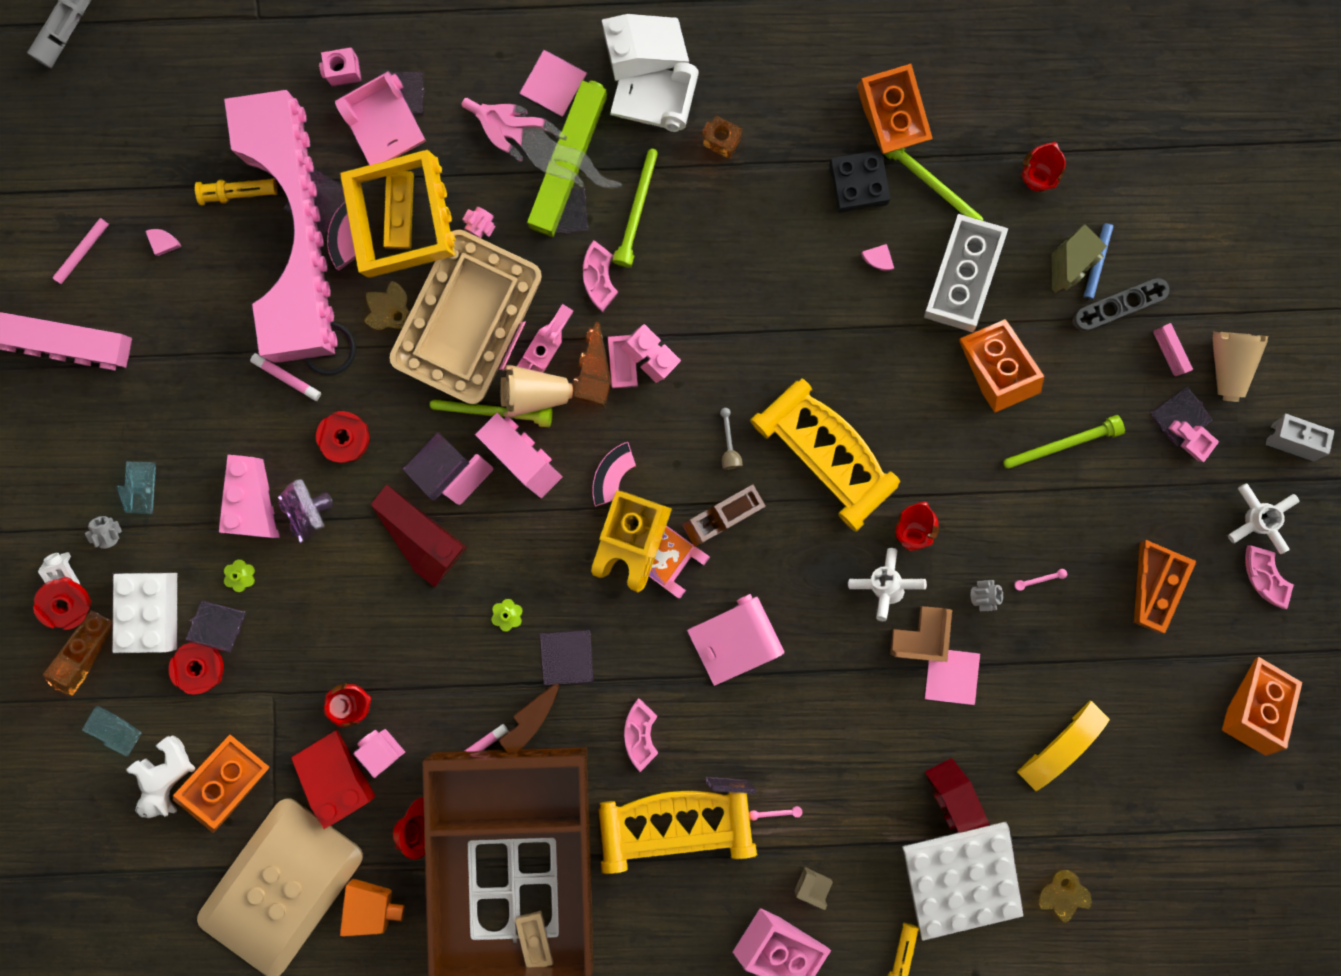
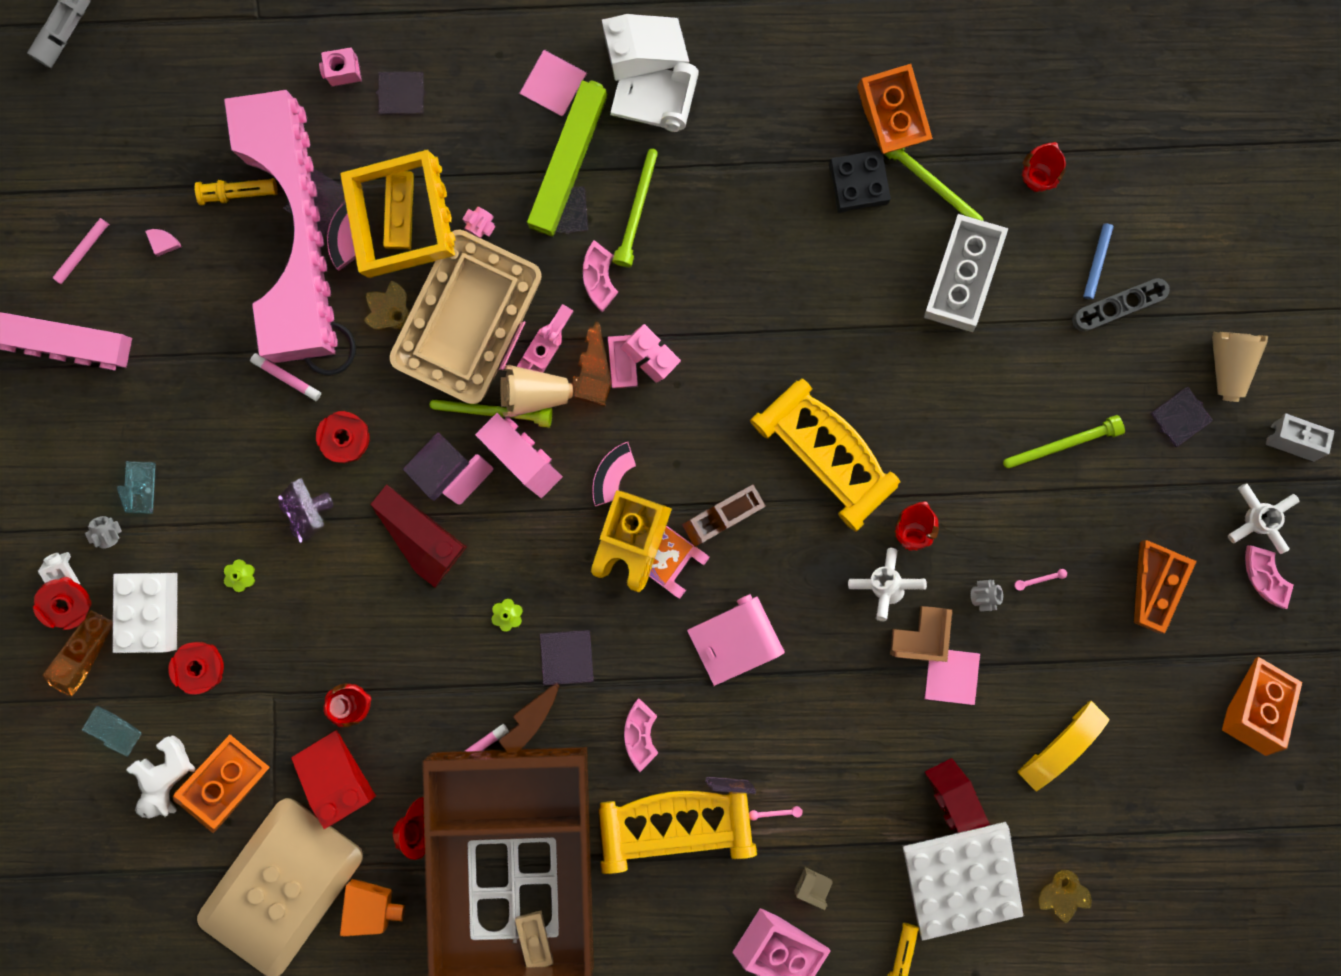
clear purple piece [185,601,246,653] -> none
bright pink wedge [219,455,280,538] -> none
bright pink door [335,72,426,165] -> none
bright pink piece [354,729,405,778] -> none
clear piece [462,98,622,188] -> none
clear orange brick [702,115,743,159] -> none
hinge [720,408,743,470] -> none
bright pink tile [861,244,894,271] -> none
orange slope [959,319,1044,412] -> none
olive slope [1052,224,1107,293] -> none
bright pink tile [1153,323,1193,376] -> none
bright pink plate [1168,420,1219,462] -> none

